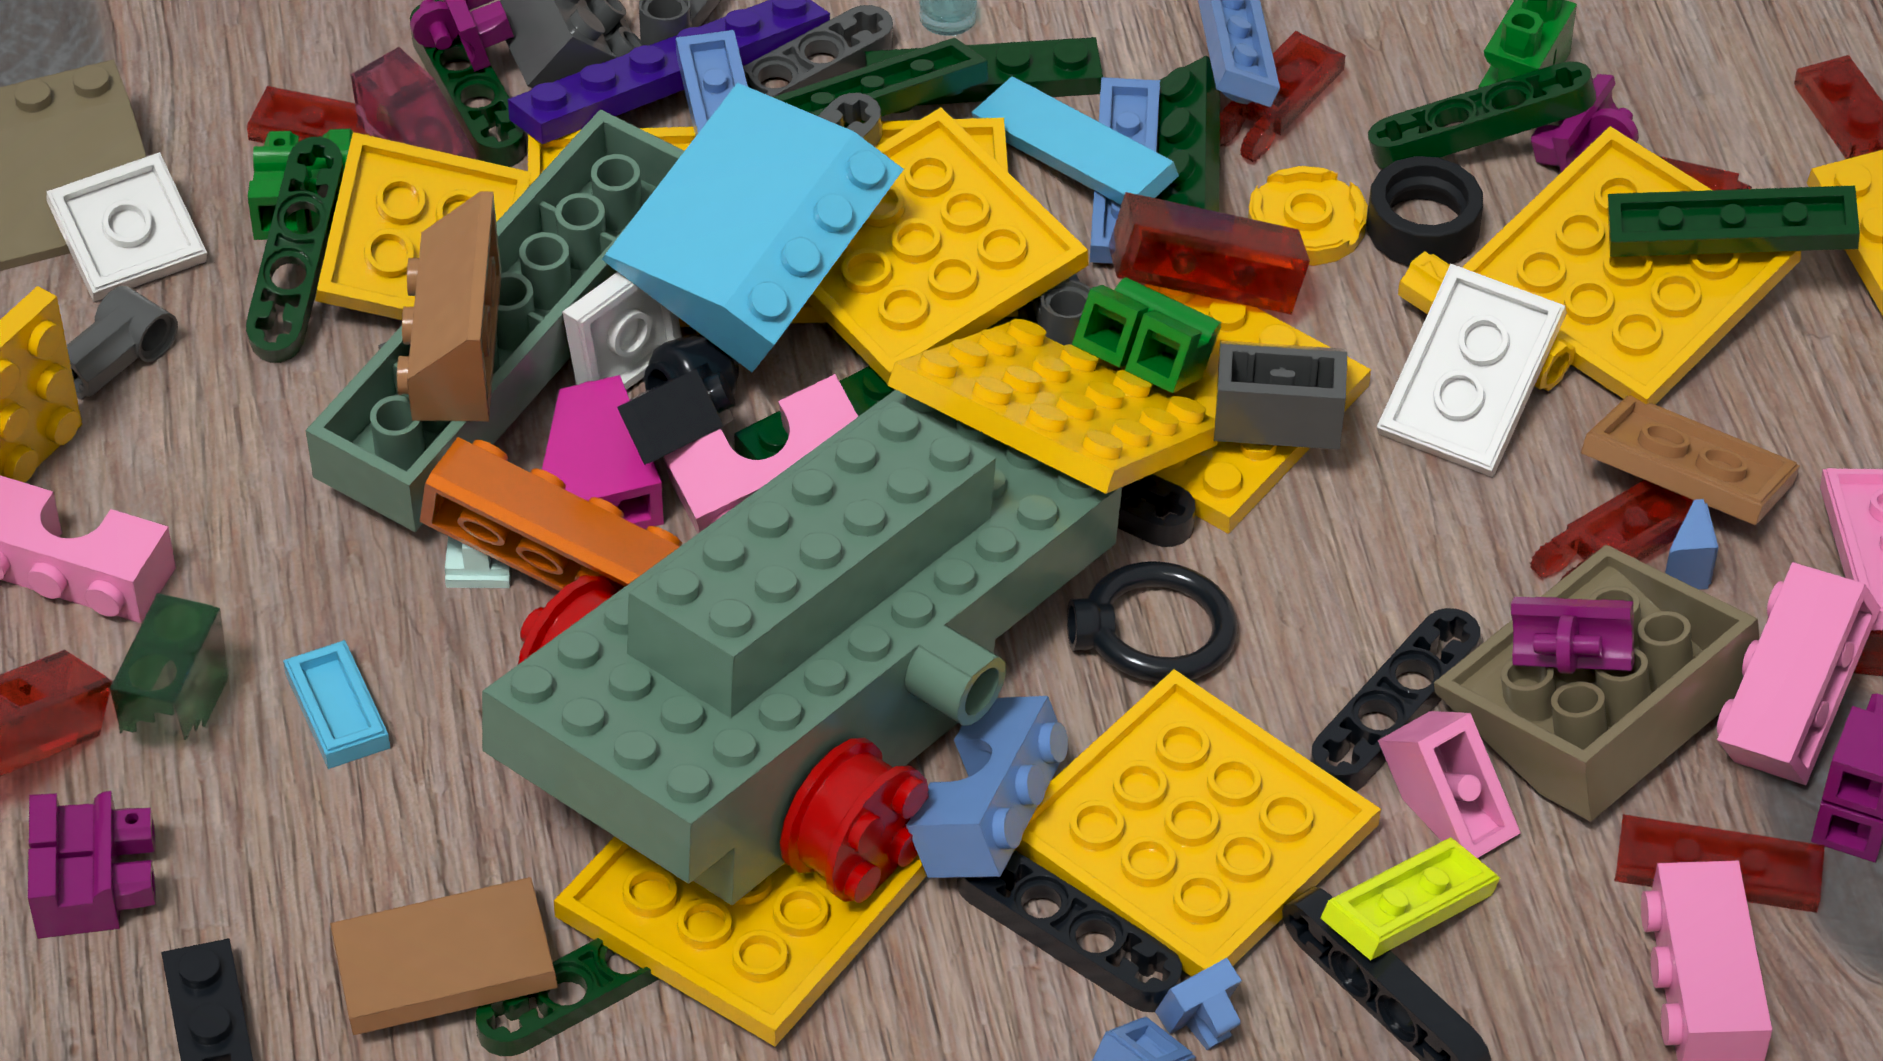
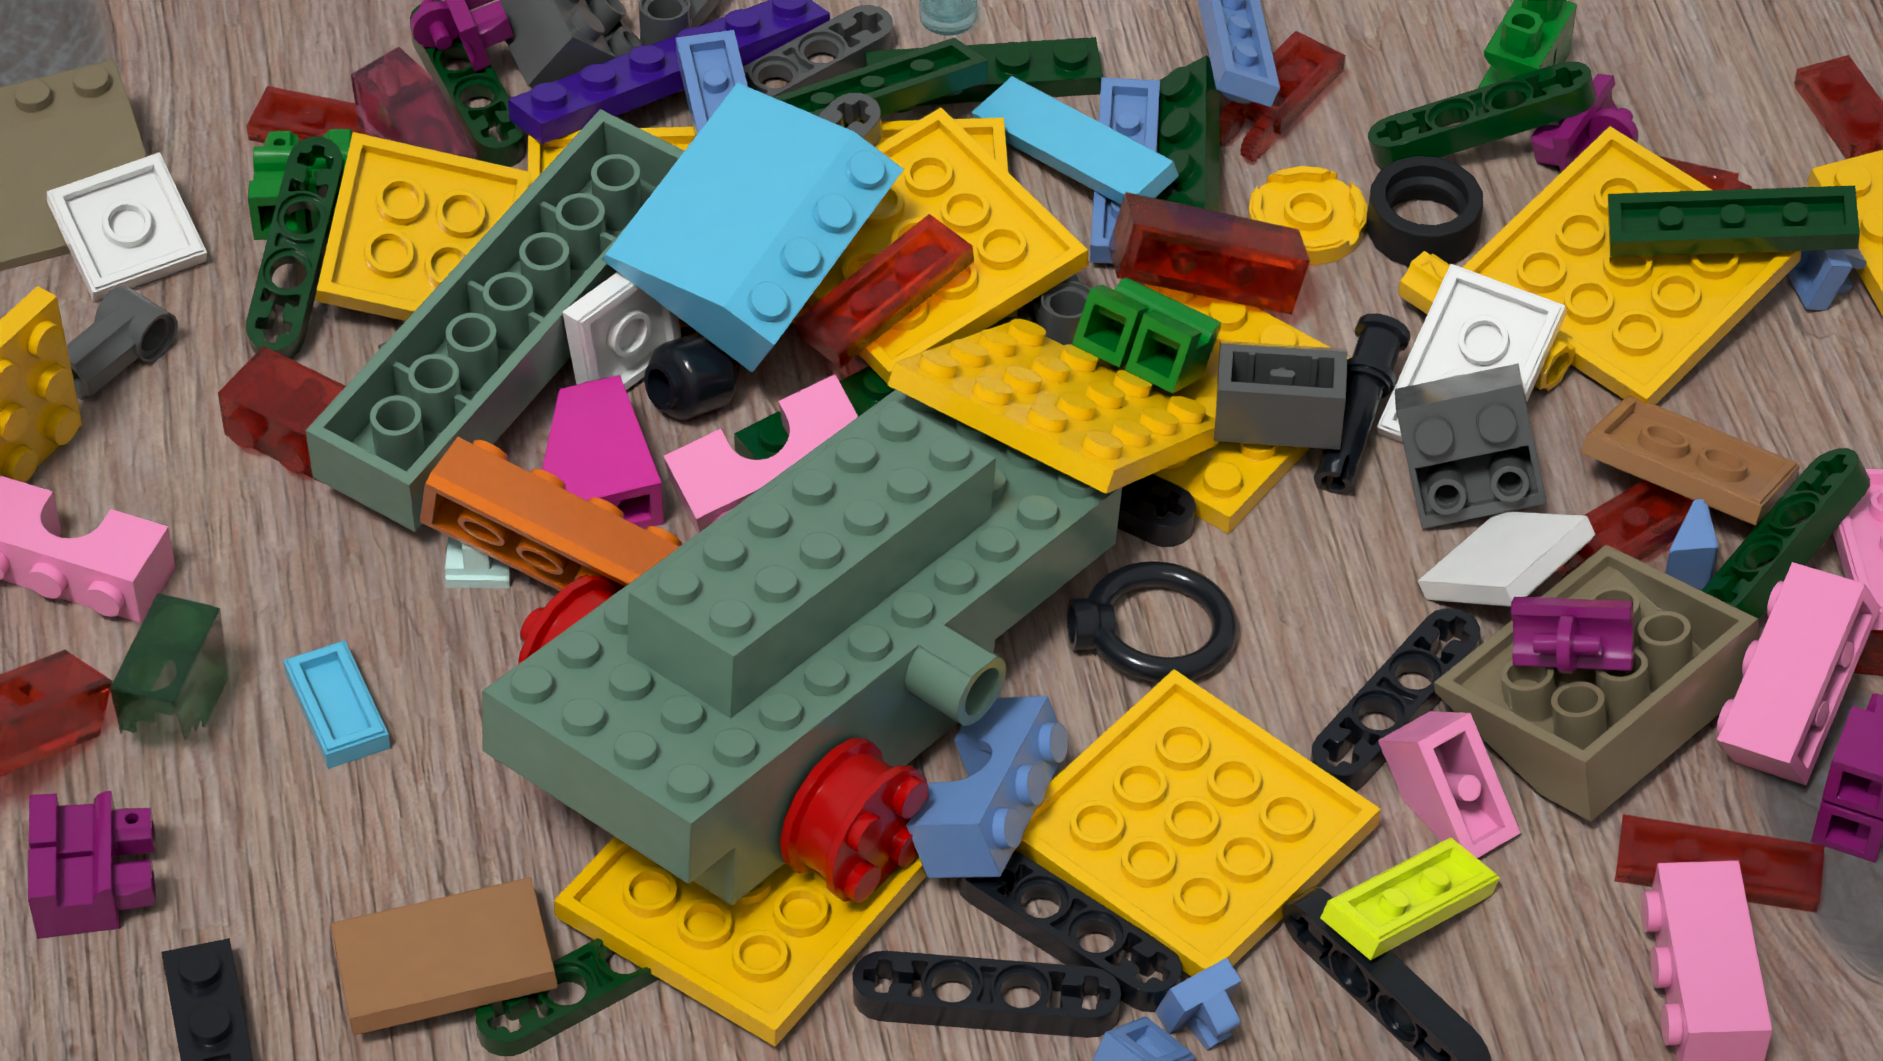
medium nougat slope [397,191,502,422] -> none
black slope [617,362,735,465] -> none
none -> clear red brick [218,346,346,484]
none -> clear red plate [795,214,974,368]
none -> black beam [852,951,1121,1038]
none -> black pin [1314,313,1411,494]
none -> dark grey slope [1395,363,1547,529]
none -> white tile [1418,511,1596,607]
none -> dark green beam [1701,448,1870,620]
none -> medium blue tile [1787,248,1867,310]

